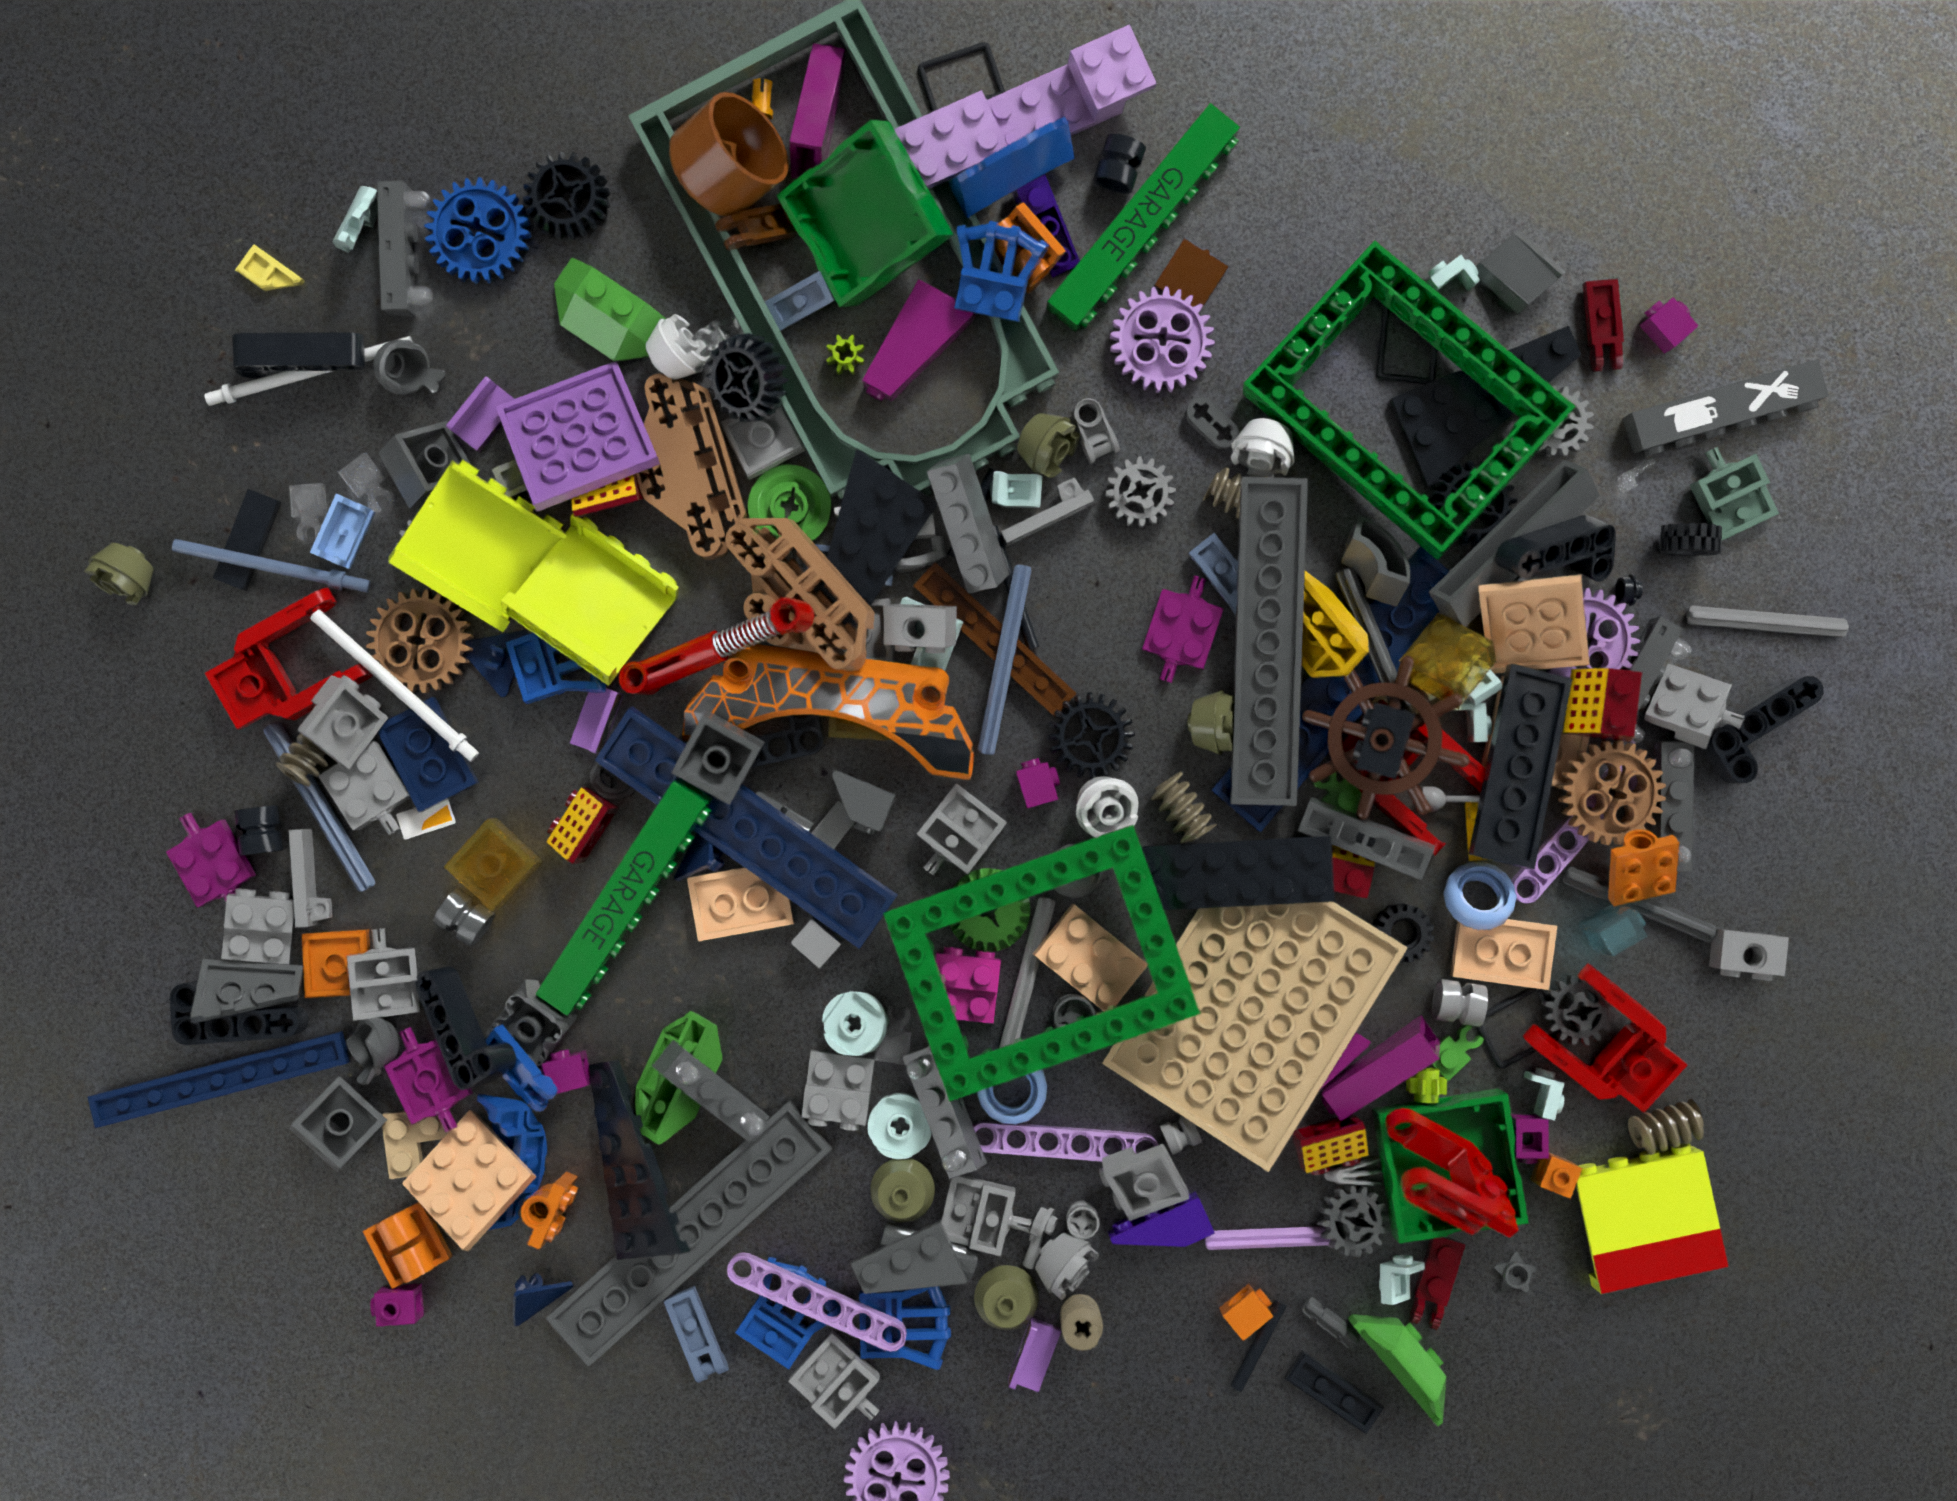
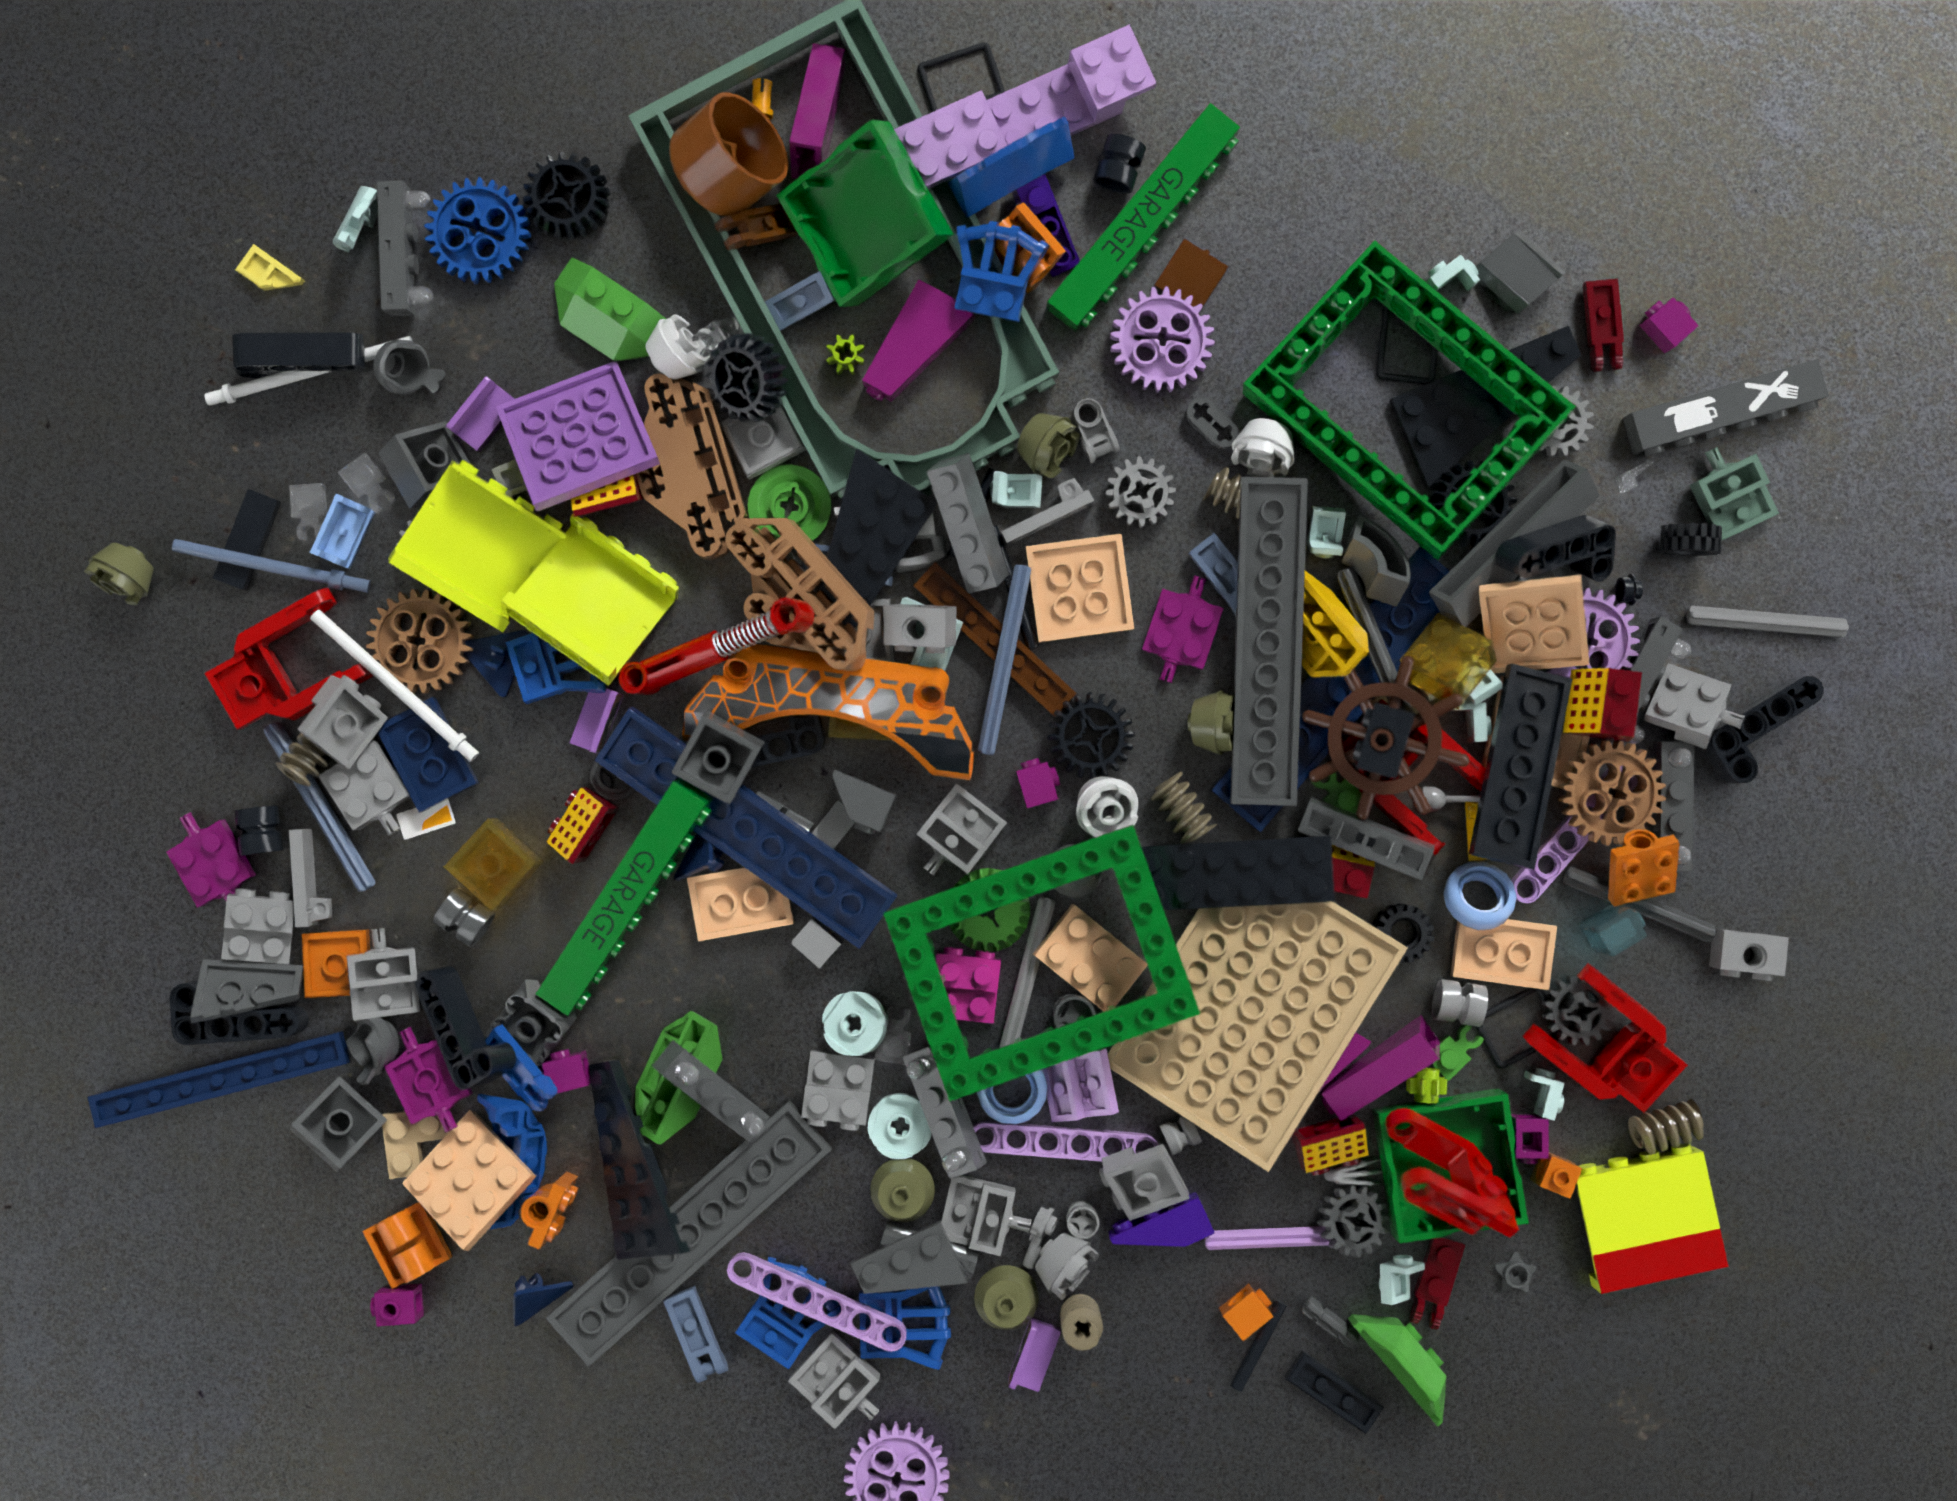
none -> light nougat plate [1026,534,1134,643]
none -> lavender slope [1042,1048,1119,1122]
none -> light aqua bracket [1307,506,1346,558]

